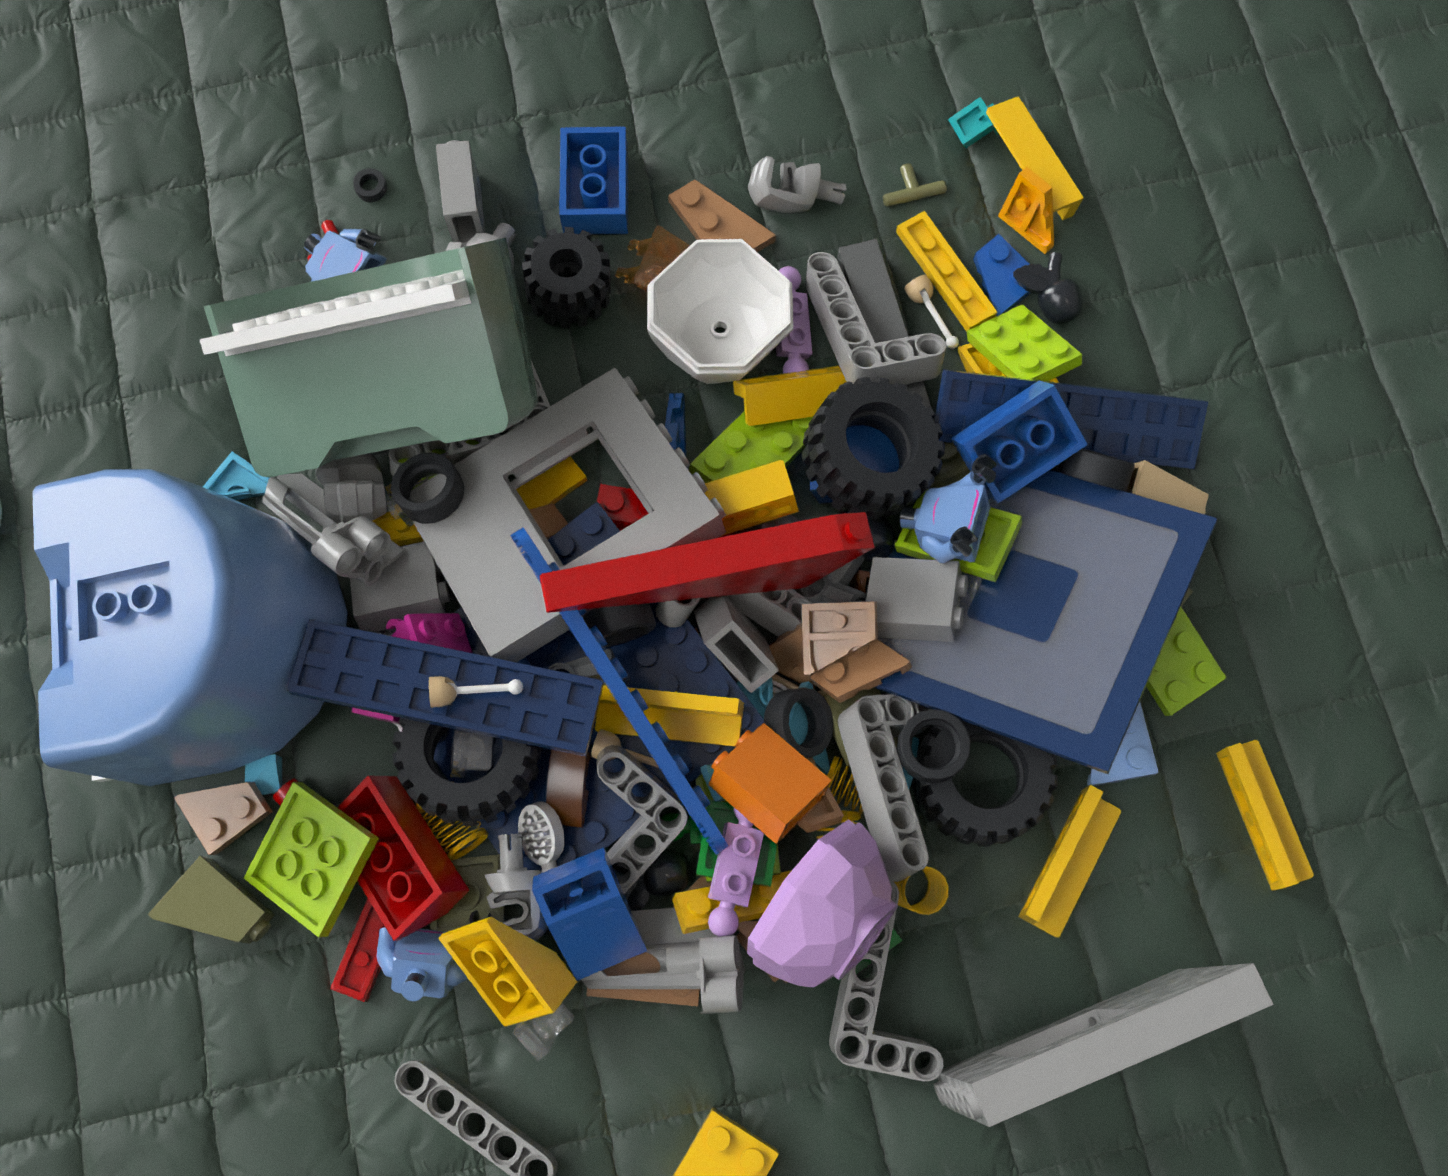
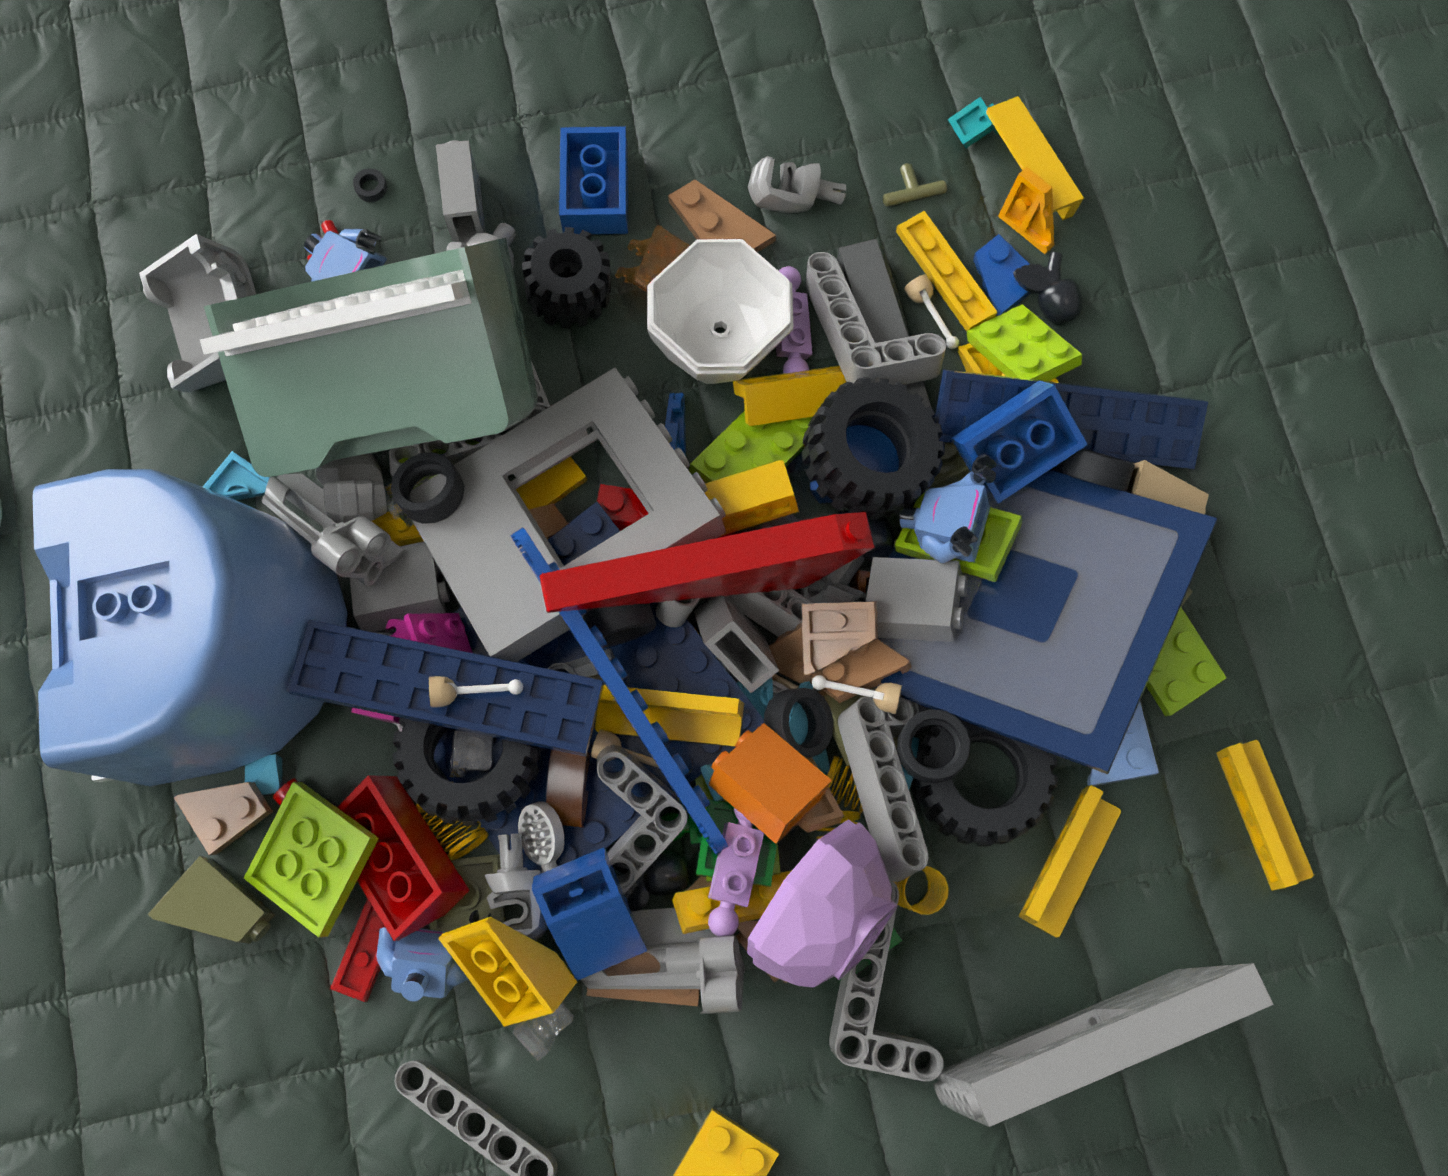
none -> light grey windscreen [139,234,256,392]
none -> hinge [812,675,902,714]

